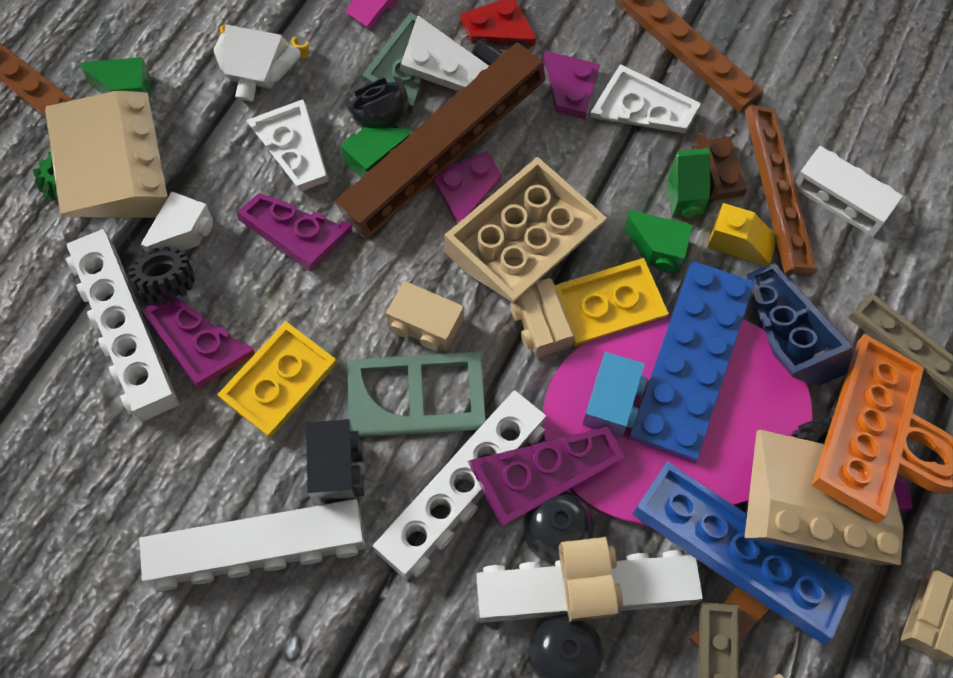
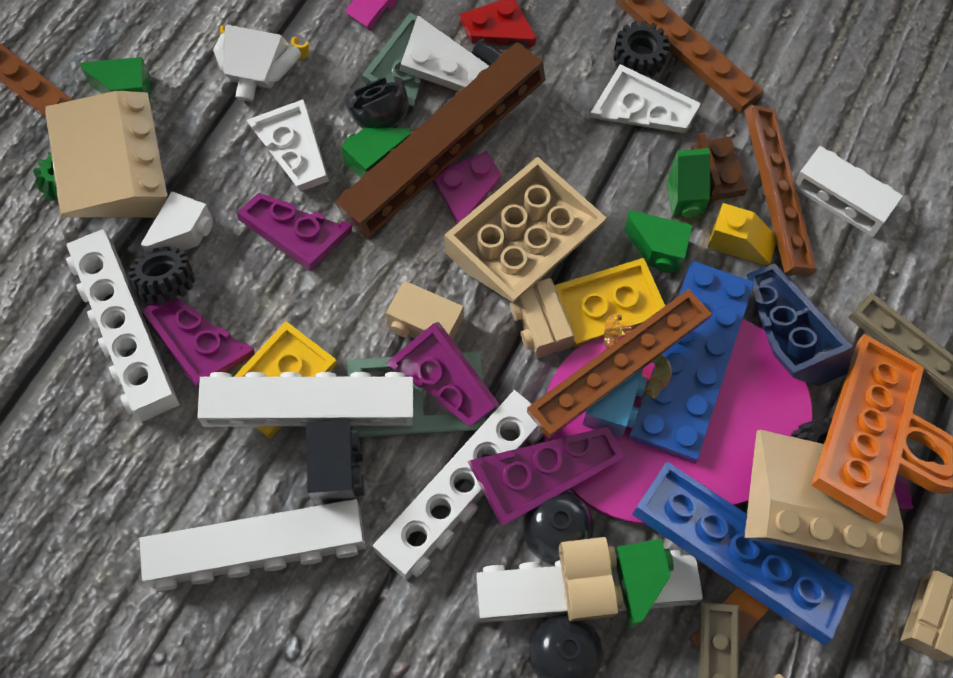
magenta wing [543,51,600,119] -> none
none -> white brick [198,372,413,427]
none -> magenta wing [386,322,500,426]
none -> dark orange plate [527,289,712,439]
none -> clear yellow animal [604,313,672,398]
none -> black tyre [613,21,670,78]
none -> green slope [615,539,674,628]

